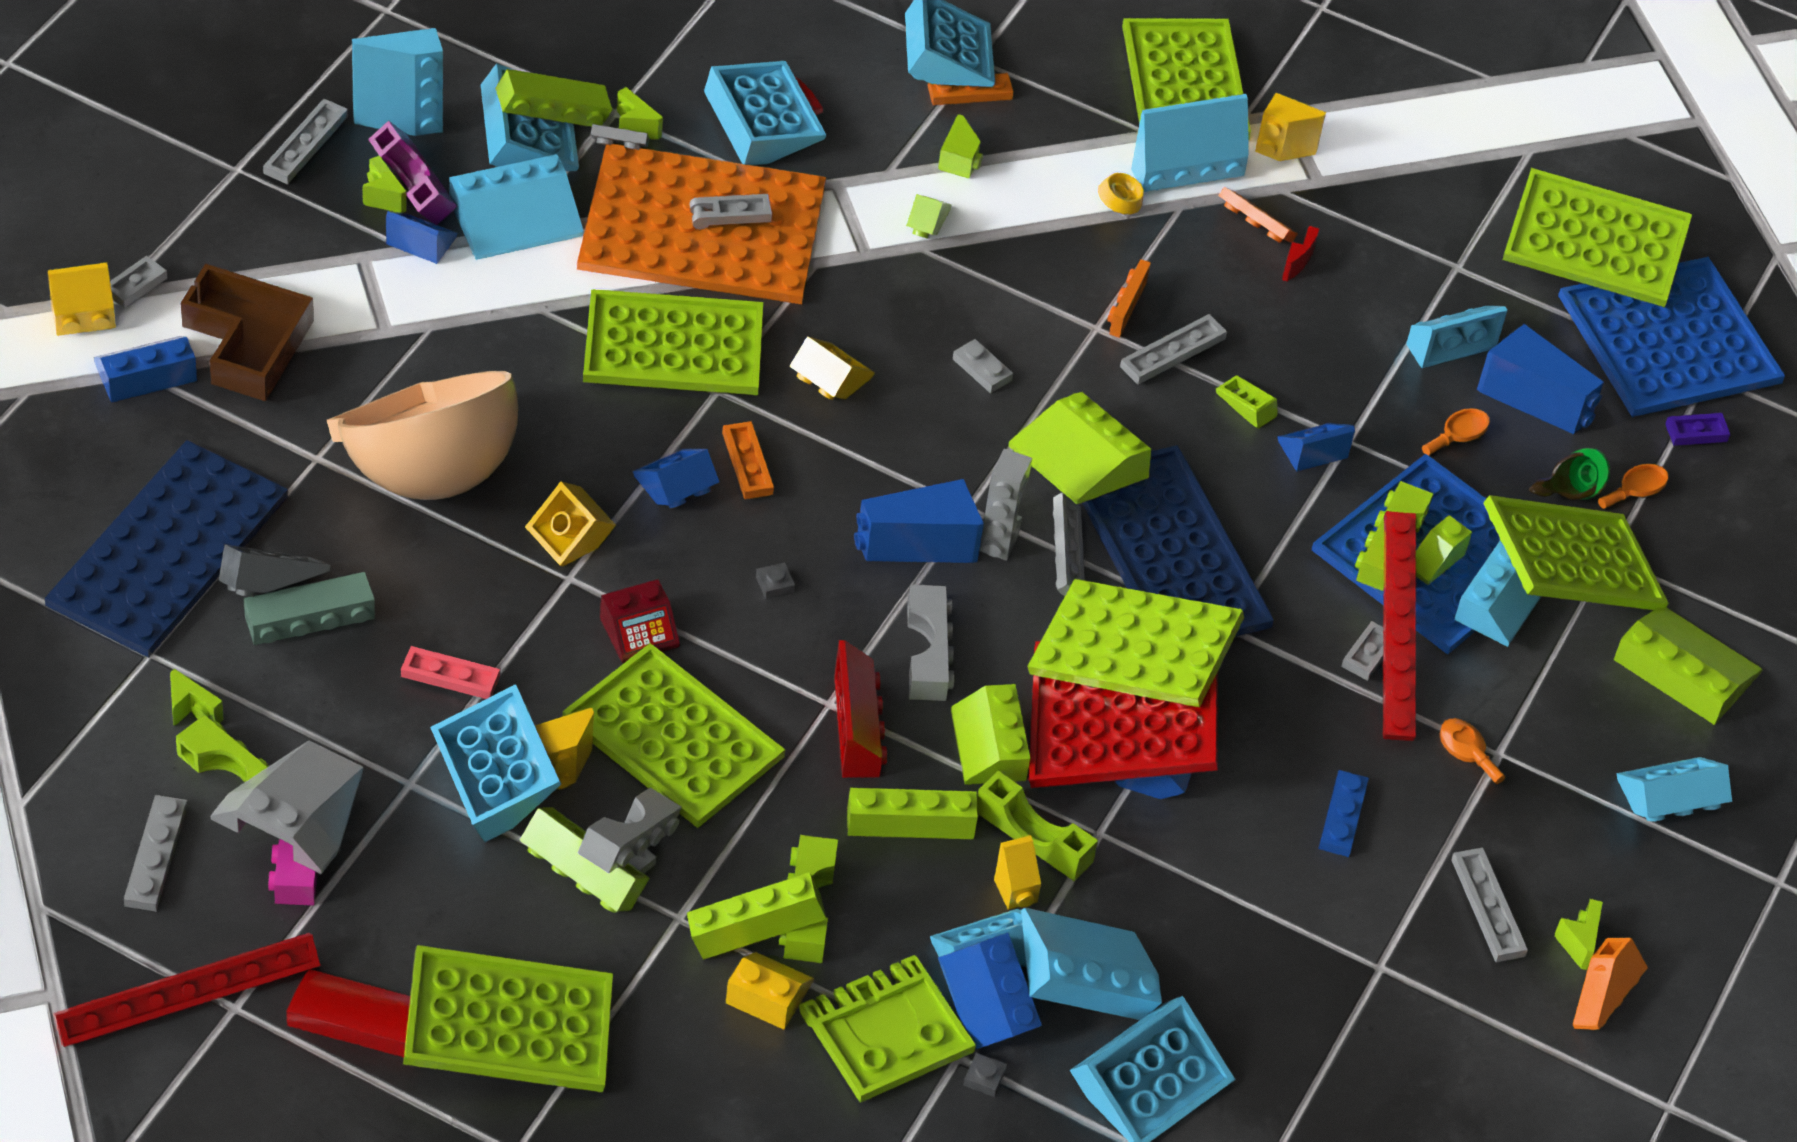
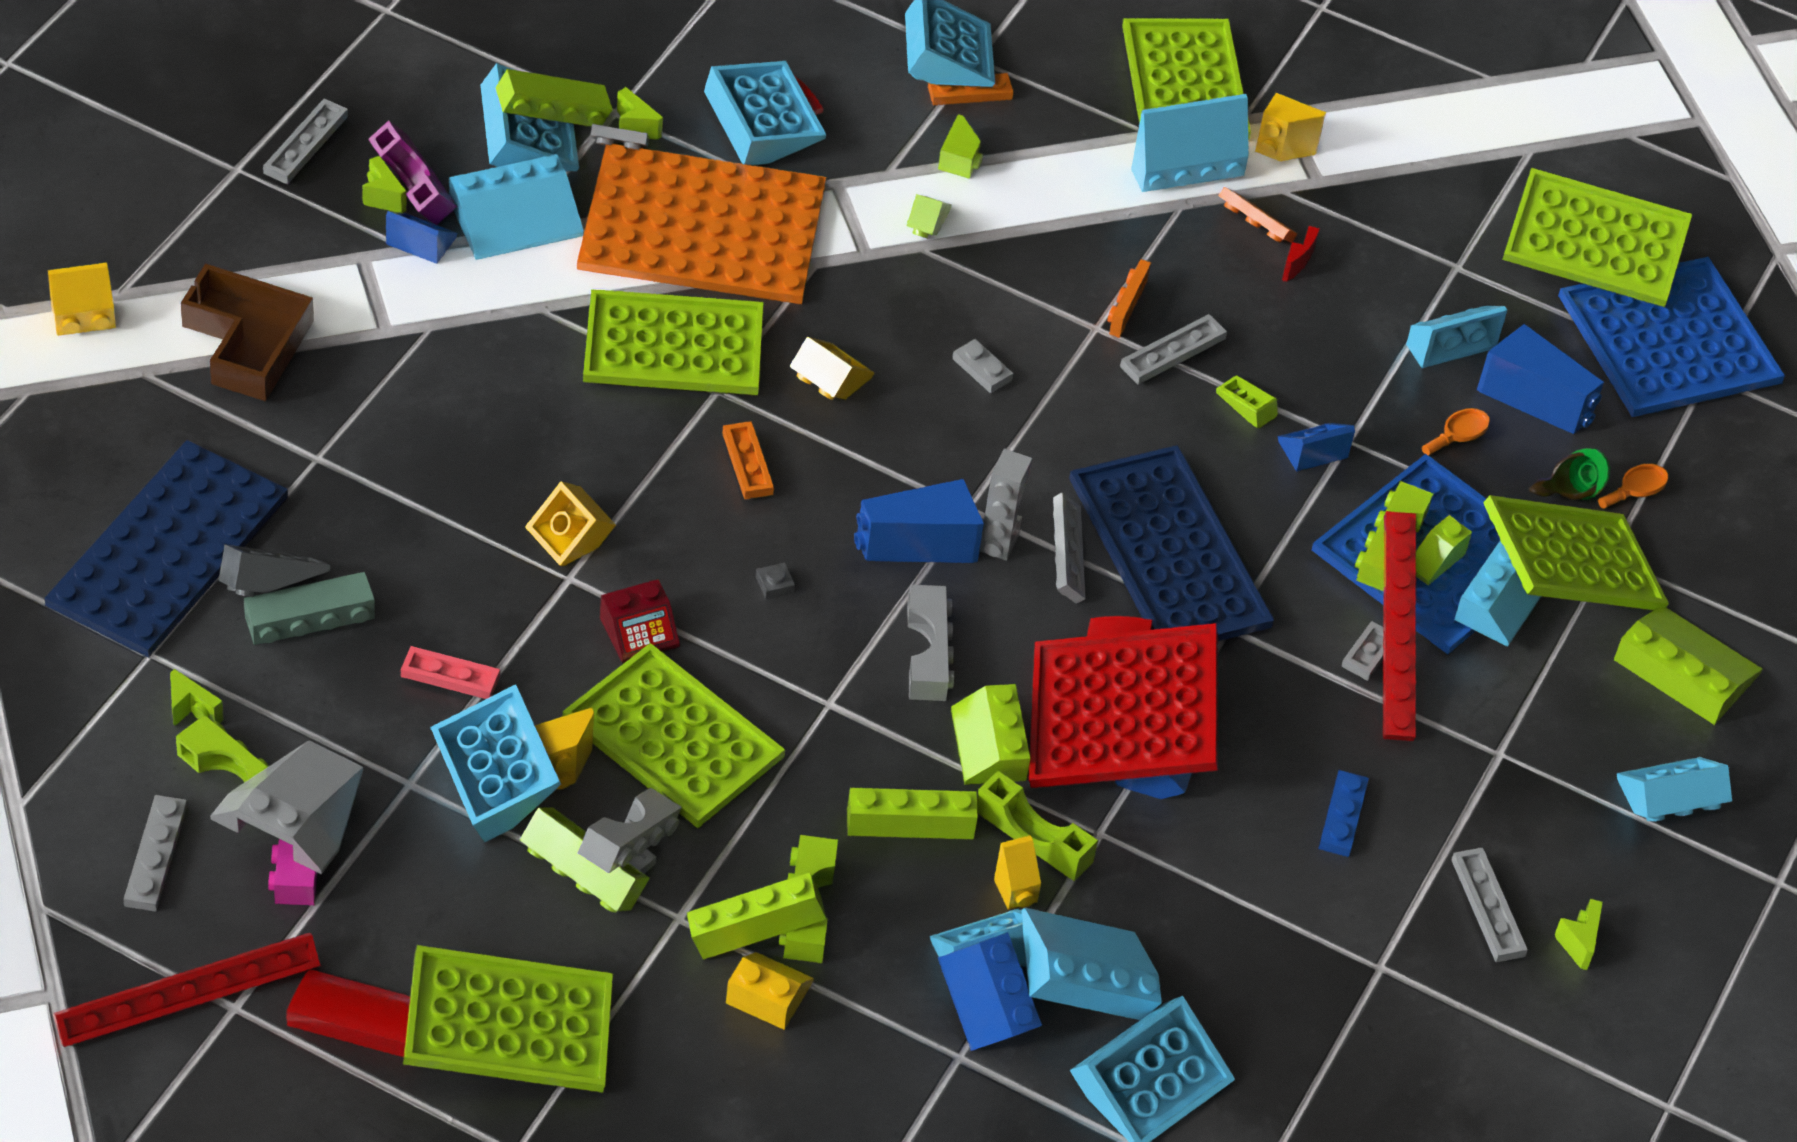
blue slope [93,336,197,403] -> none
light grey plate [110,256,167,309] -> none
light nougat windscreen [327,371,518,500] -> none
medium azure slope [352,28,443,136] -> none
blue slope [633,449,719,508] -> none
light grey plate [689,194,772,230] -> none
lime hinge [799,955,976,1103] -> none
red slope [834,640,887,778] -> none
flat silver plate [963,1053,1007,1097] -> none
lime slope [1009,392,1151,505] -> none
lime plate [1027,579,1244,707] -> none
yellow hat [1098,172,1144,214] -> none
orange piece [1440,718,1505,784] -> none
orange slope [1573,938,1648,1030] -> none
dark purple plate [1665,413,1730,446] -> none

